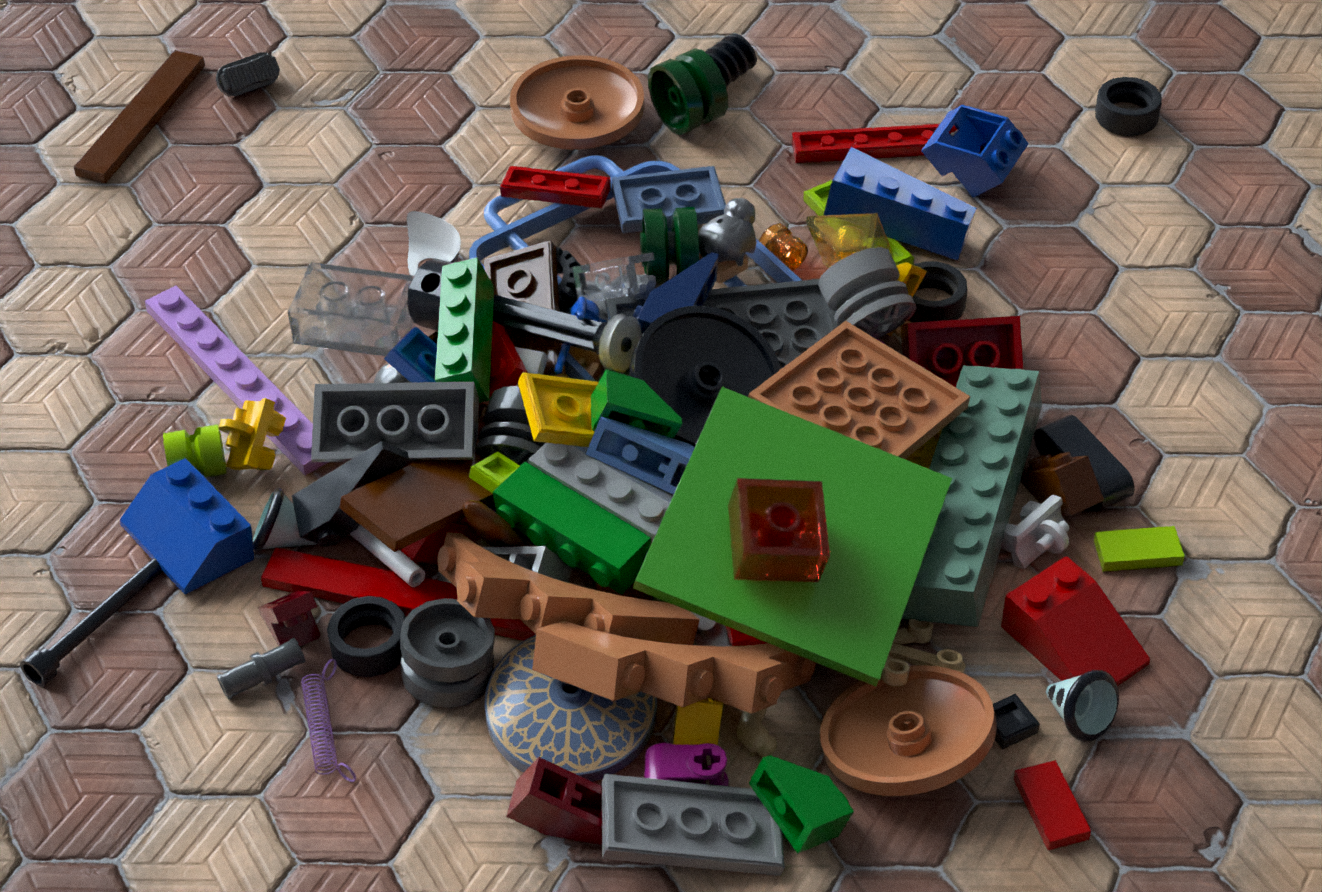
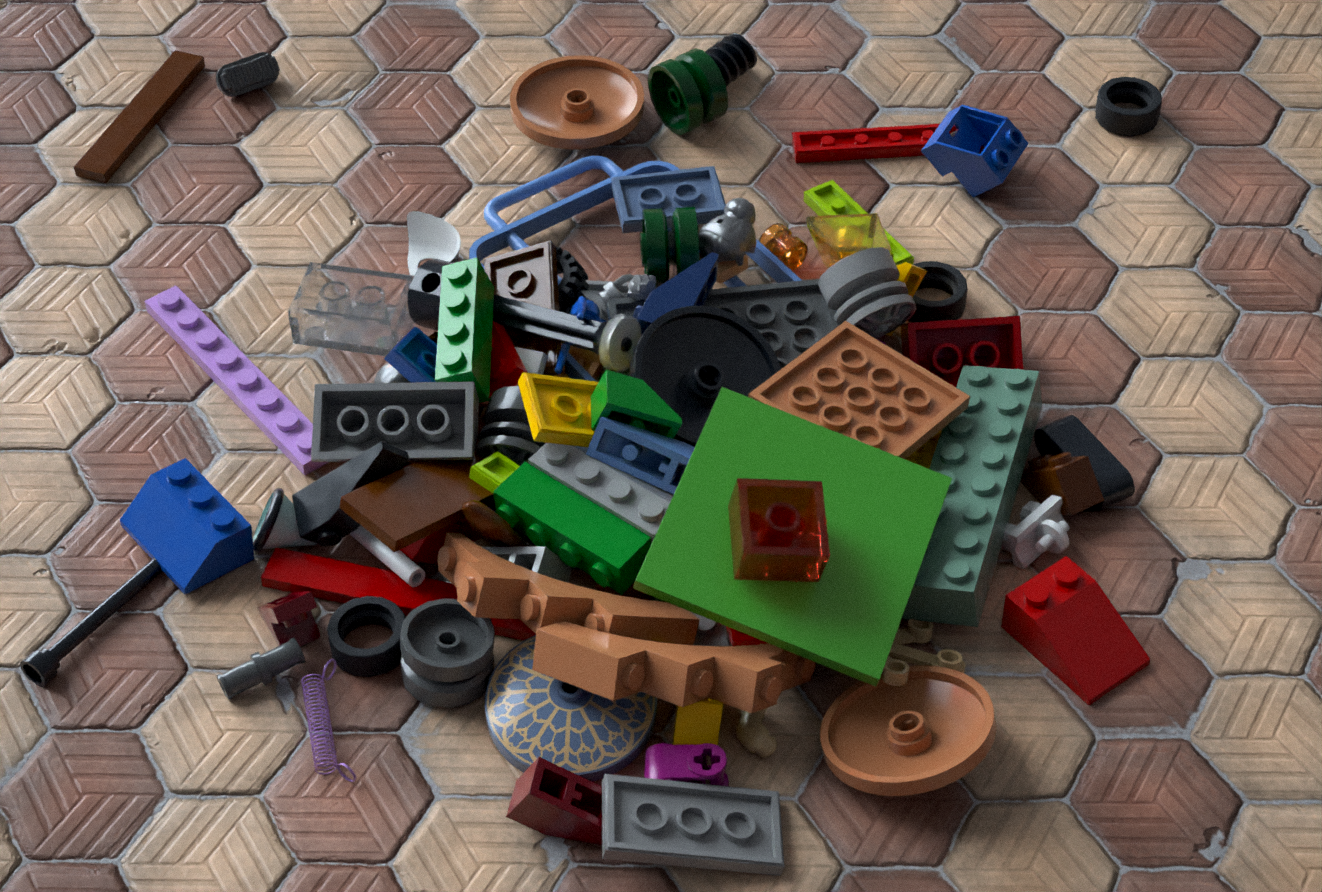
lime wheel [163,424,227,477] -> none
yellow hips [219,398,286,470] -> none
red tile [500,166,611,208] -> none
clear panel [572,253,654,301] -> none
green slope [749,755,854,854] -> none
blue wedge [823,147,977,261] -> none
black tile [993,693,1040,750] -> none
red tile [1013,760,1091,850] -> none
hat [1046,670,1119,742] -> none
lime tile [1094,526,1185,572] -> none

